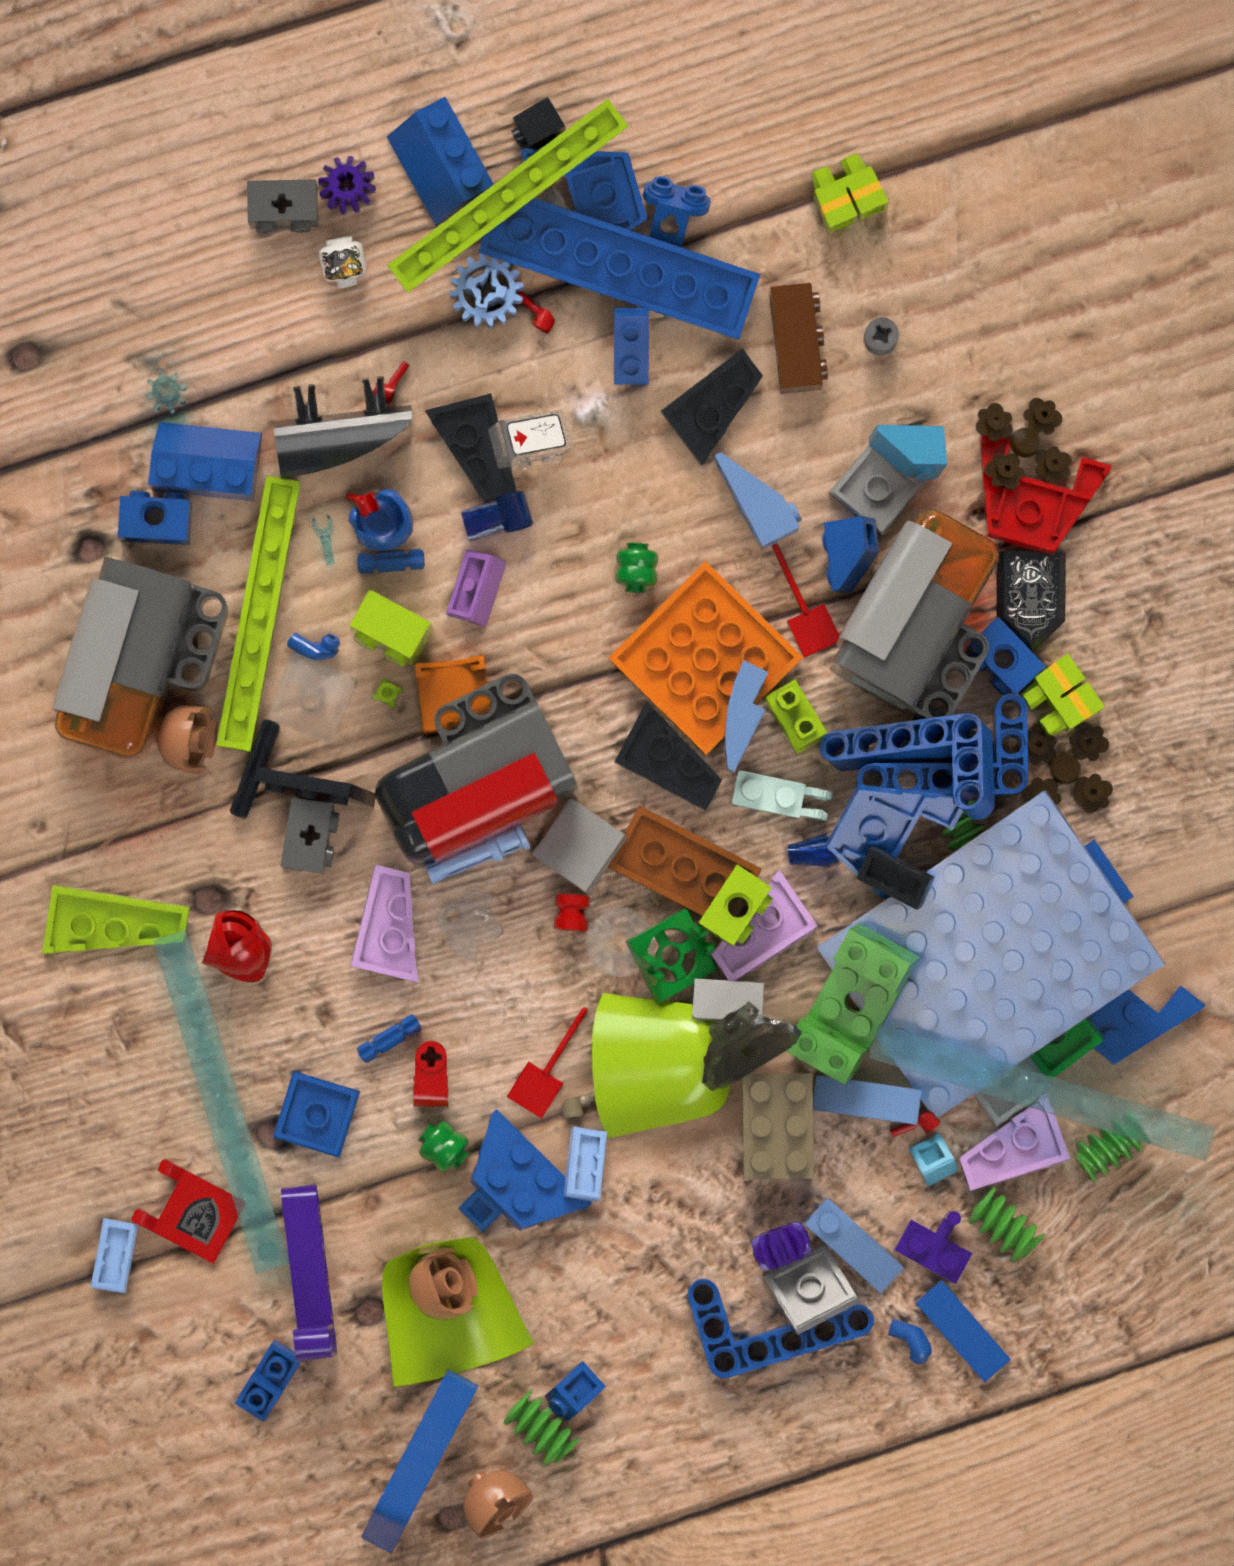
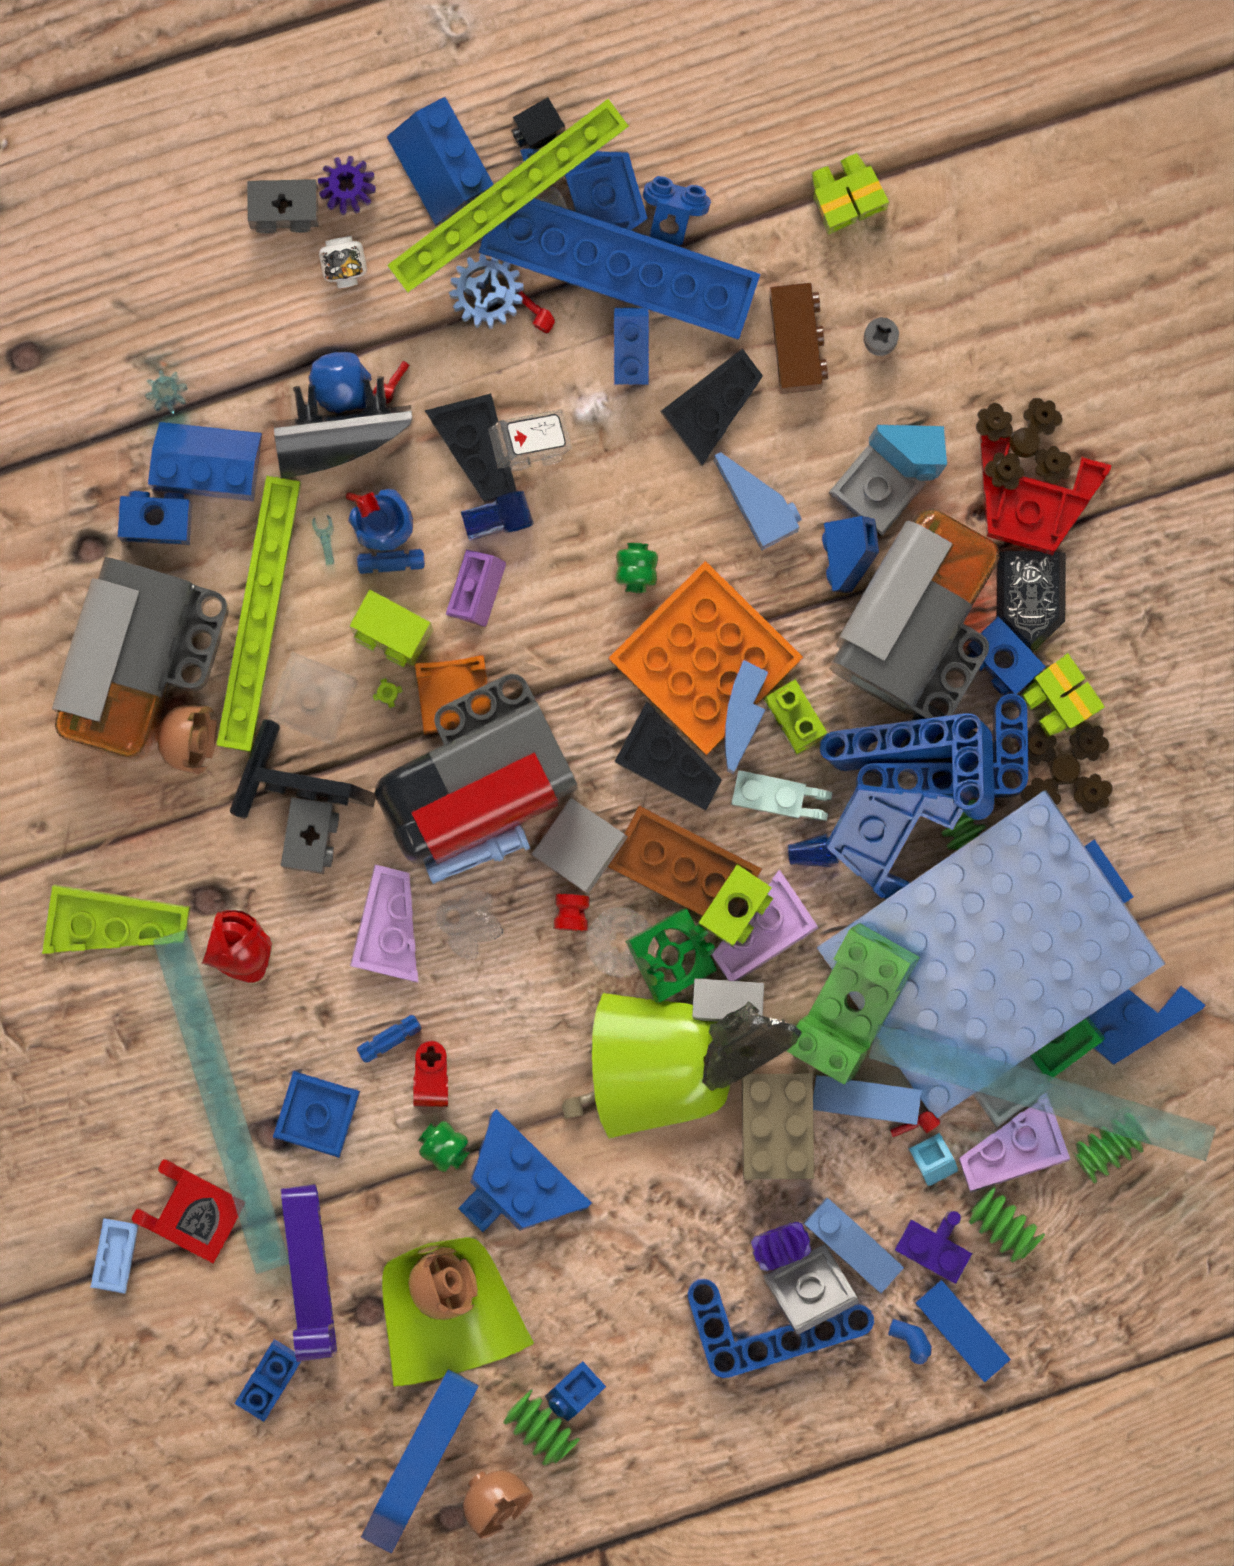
blue arm [287,632,340,661] -> none
red piece [507,1007,588,1119] -> none
light blue plate [563,1127,607,1202] -> none
red piece [772,543,839,658] -> none
black tile [856,846,934,910] -> none
none -> blue hair [308,352,372,414]

